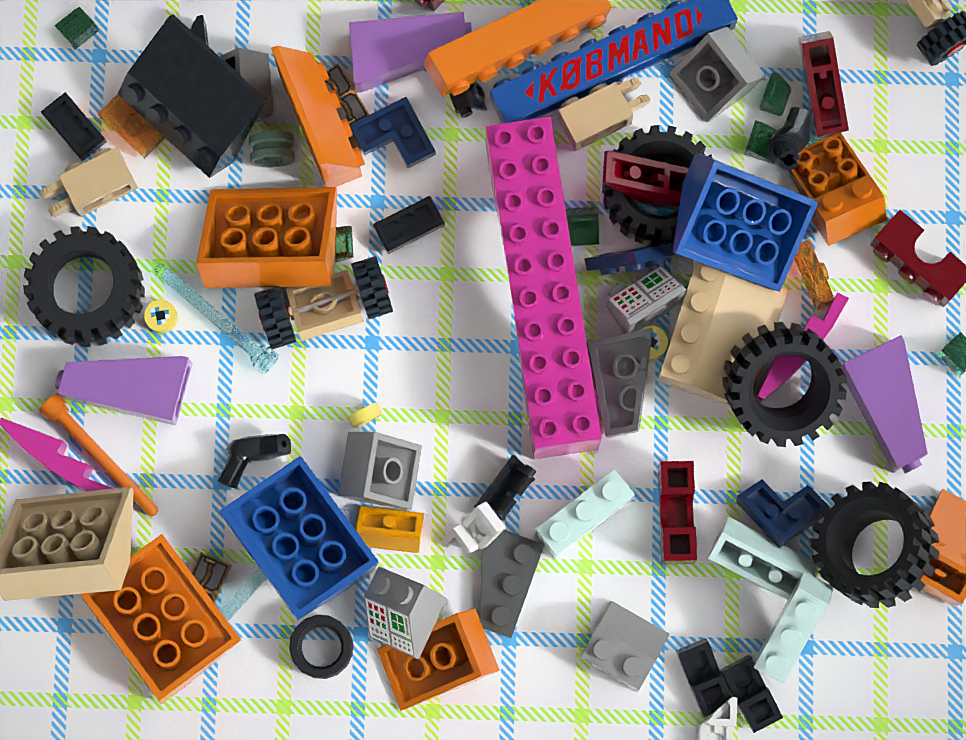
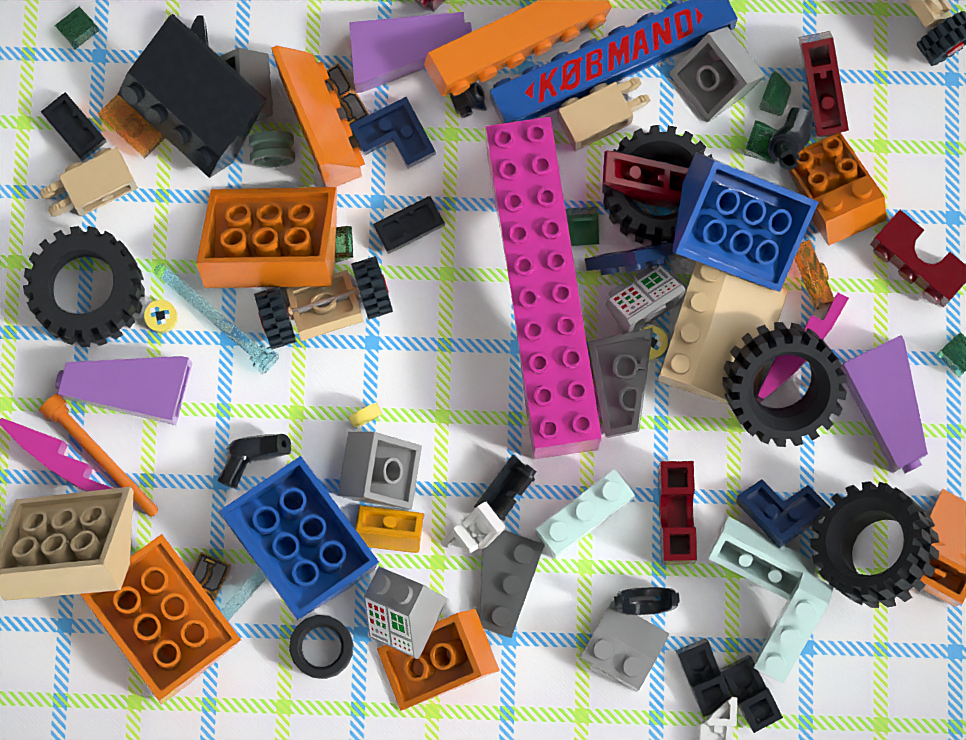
none -> black helmet [614,587,680,615]

